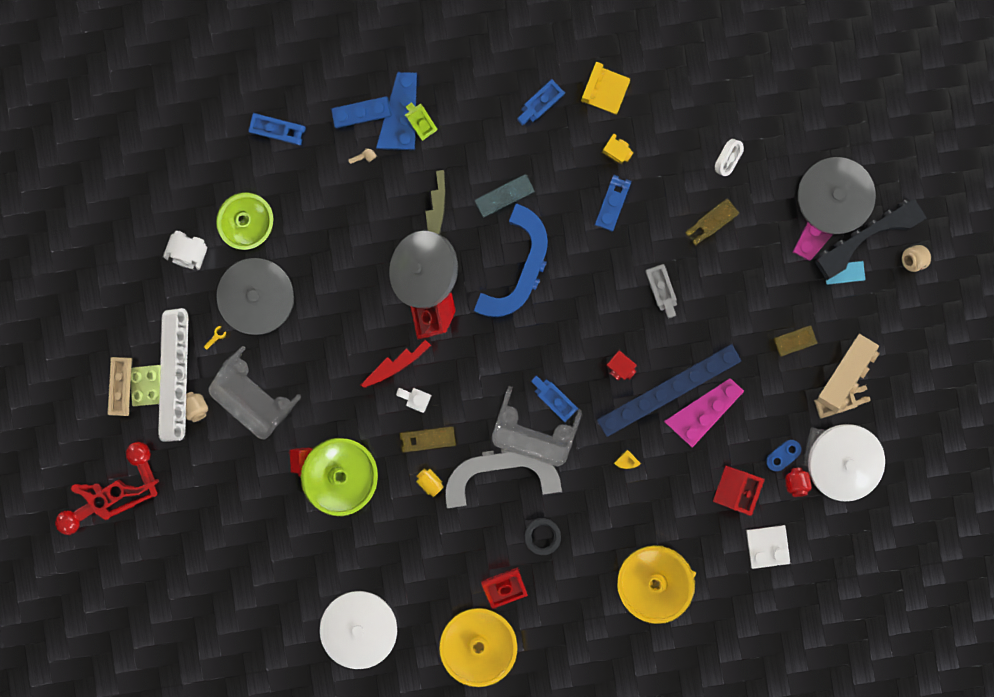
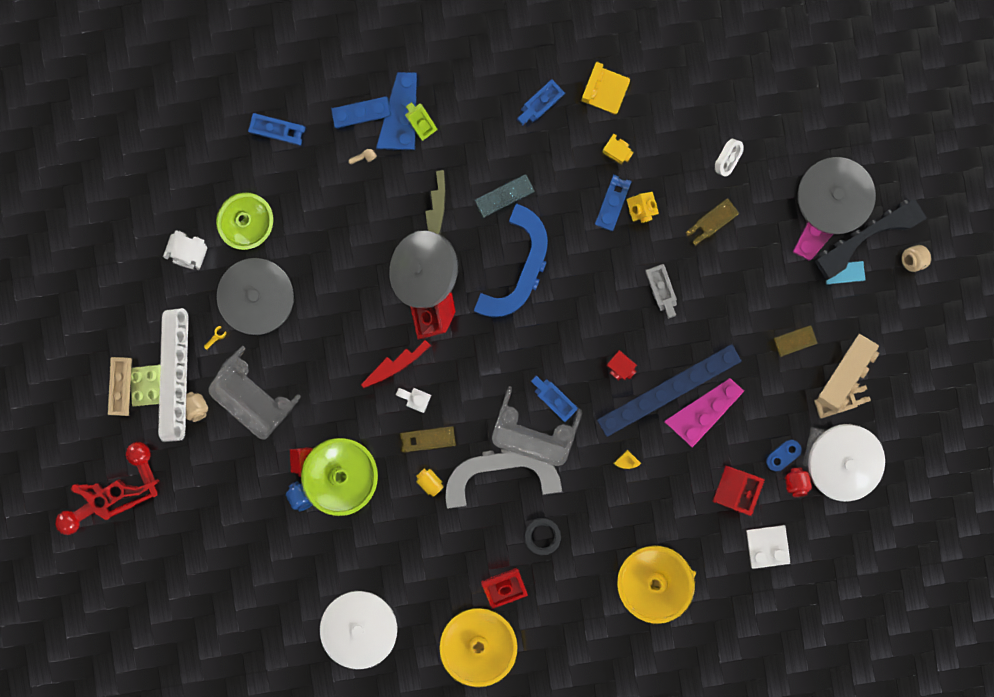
none -> blue head [286,481,312,512]
none -> yellow brick [627,192,659,223]

